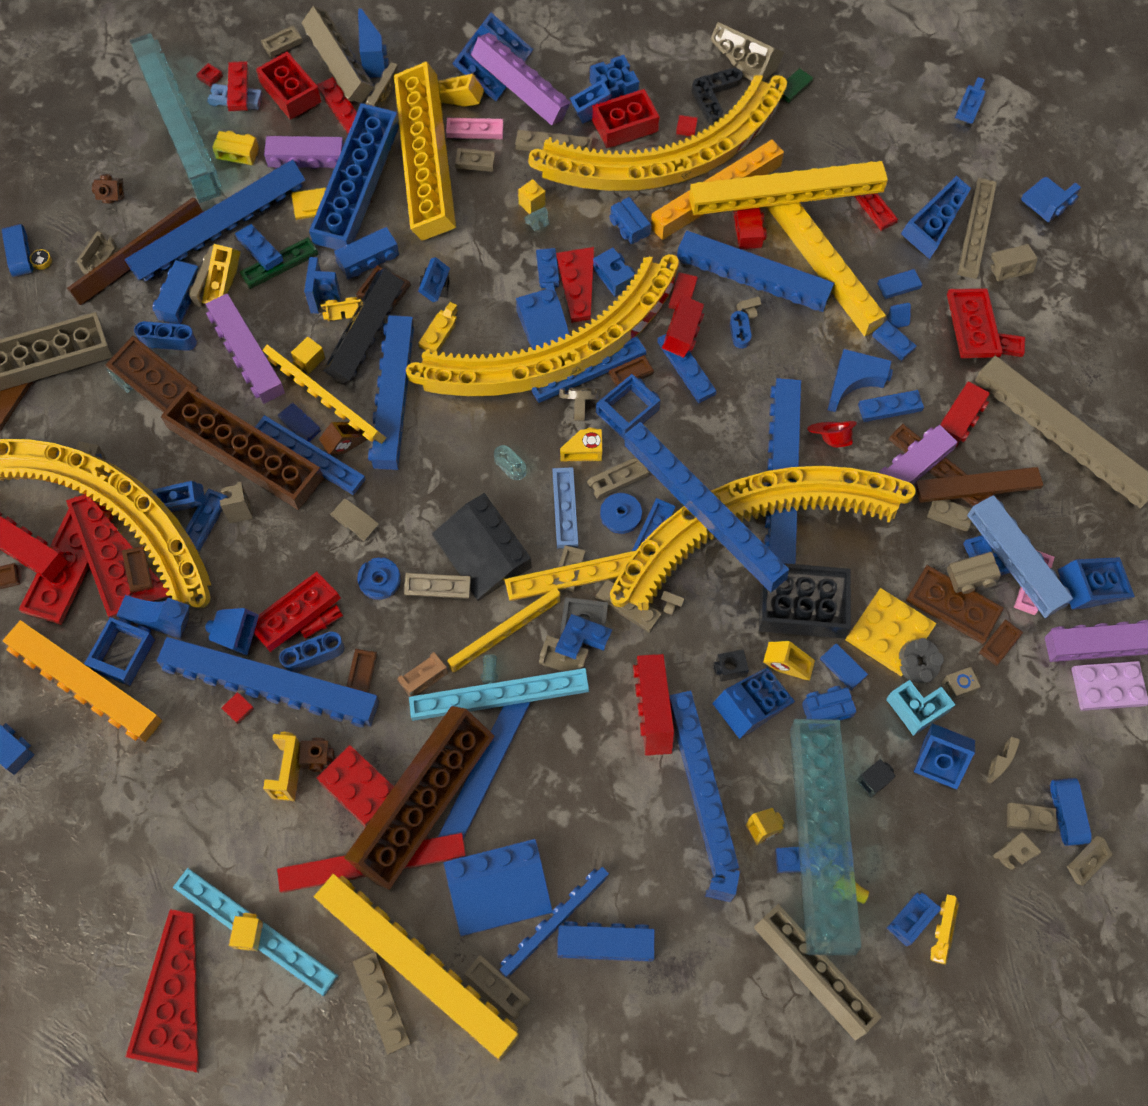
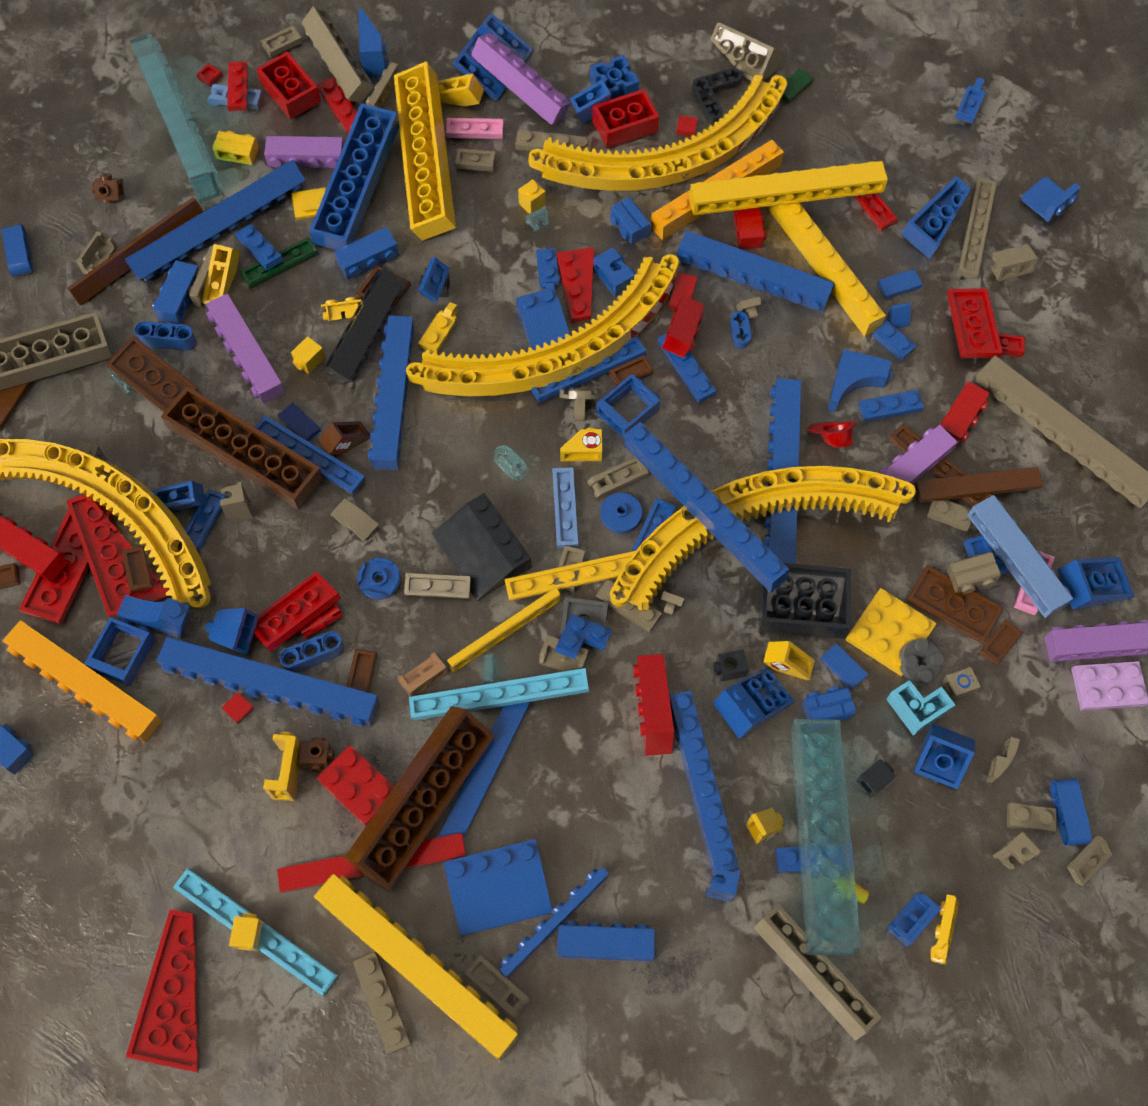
tile [30,249,52,270] -> none
yellow plate [262,345,387,444] -> none
blue bracket [304,257,341,314] -> none

